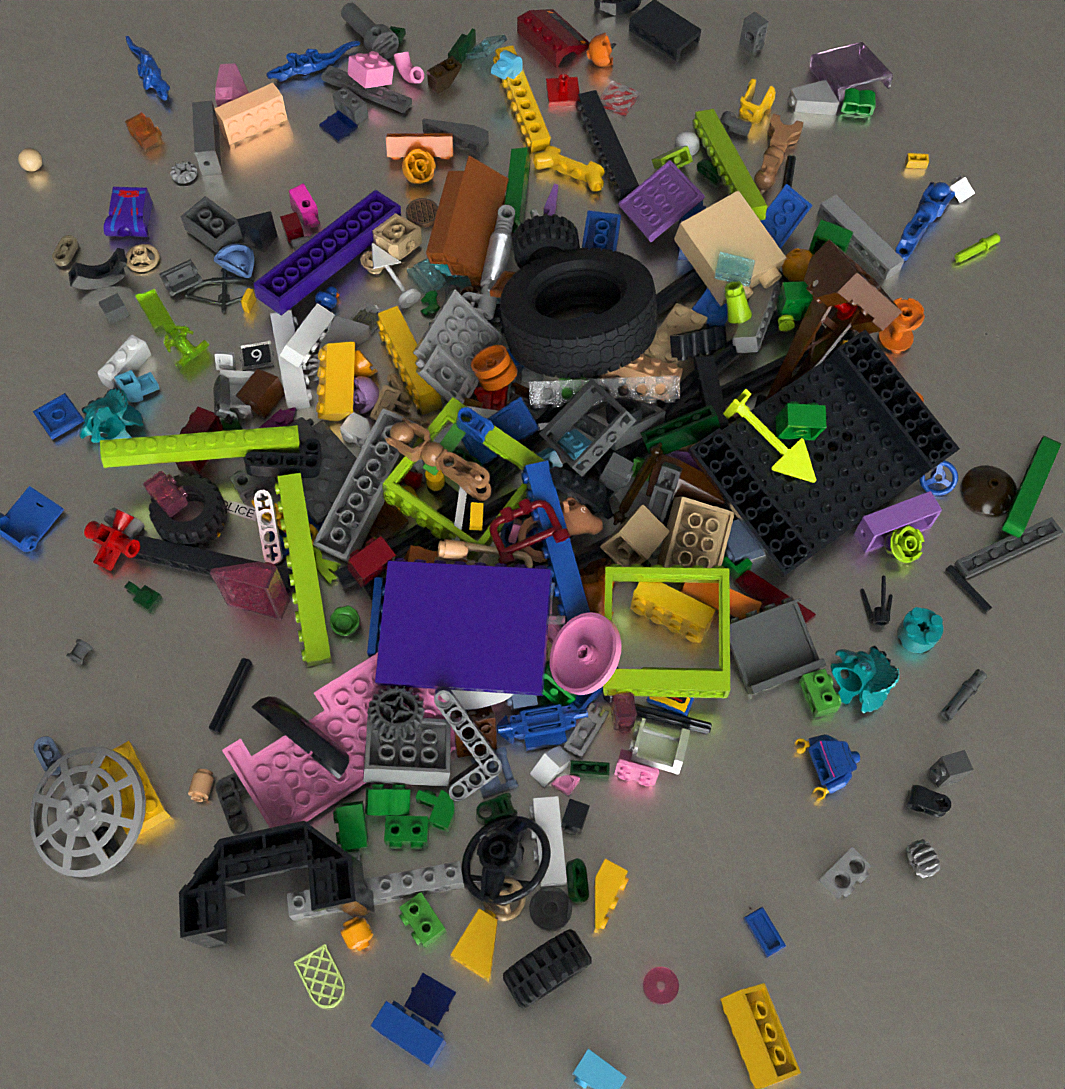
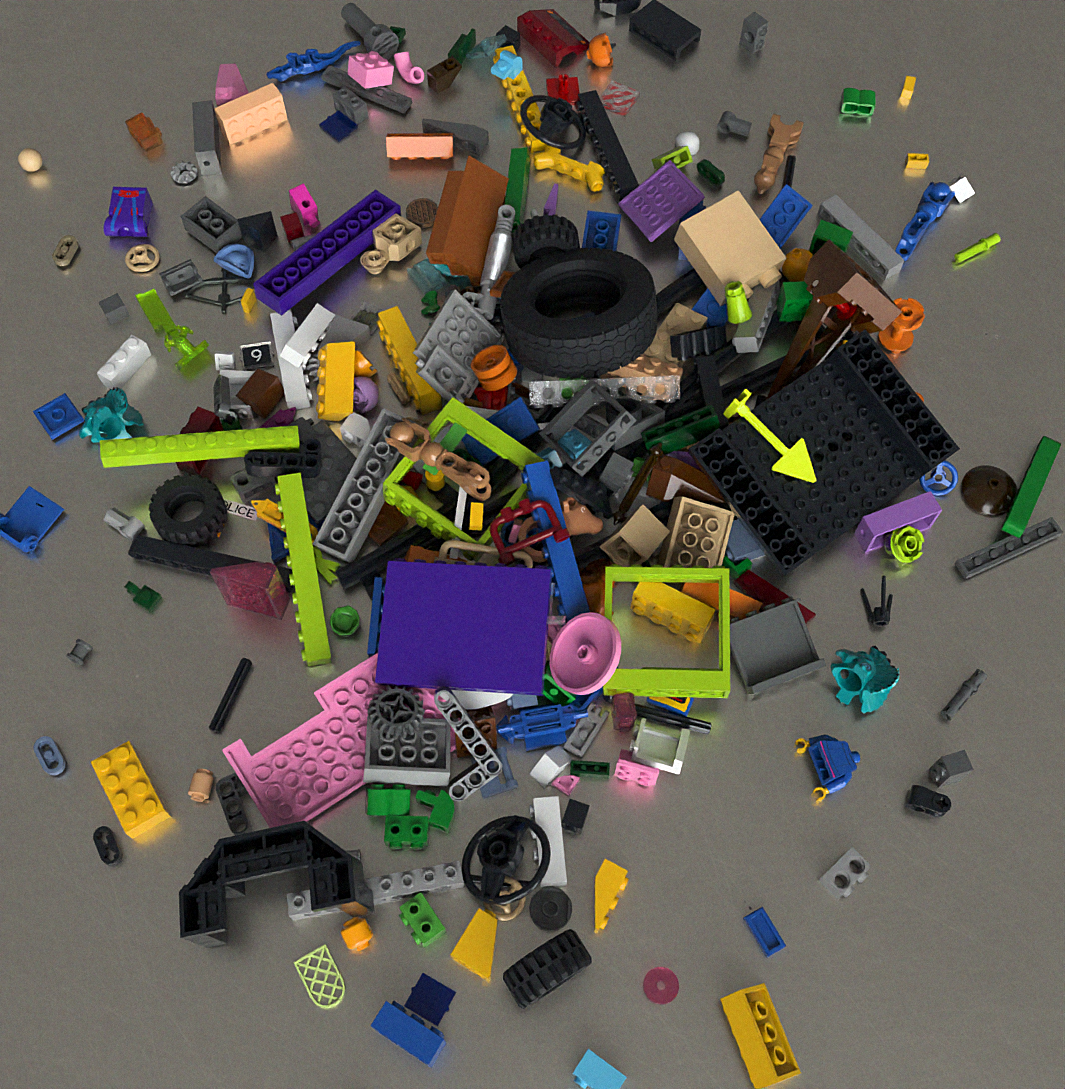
light grey dish [30,746,146,877] -> none
black arch [68,248,127,290] -> none
red brick [84,509,140,571] -> none
medium azure brick [114,370,159,402] -> none
blue animal [126,36,170,101] -> none
clear pink brick [143,471,188,517] -> none
black brick [252,696,349,779] -> none
beam [254,490,283,565] -> none
blue animal [315,286,340,312] -> none
green brick [333,801,369,850] -> none
dark red brick [347,536,396,588] -> none
tan hinge [369,384,410,421] -> none
white piece [371,243,421,308] -> none
light orange cylinder [402,149,436,184] -> none
light nougat brick [437,539,468,561] -> none
blue piece [456,407,494,443] -> none
dark green piece [476,793,518,826] -> none
dark green plate [566,858,589,904] -> none
dark grey slope [647,462,683,523] -> none
lime brick [692,109,767,220] -> none
clear light blue plate [714,252,755,287] -> none
yellow piece [739,78,776,123] -> none
green brick [776,401,827,440] -> none
lime bush [778,315,795,332] -> none
light grey slope [788,80,839,115] -> none
bright green brick [799,668,841,718] -> none
clear purple panel [810,42,893,102] -> none
teal brick [897,607,943,654] -> none
light grey gear [906,839,940,878] -> none
black bar [945,565,992,613] -> none
none -> black brick [496,25,521,50]
none -> black piece [520,95,586,150]
none -> yellow piece [901,75,916,99]

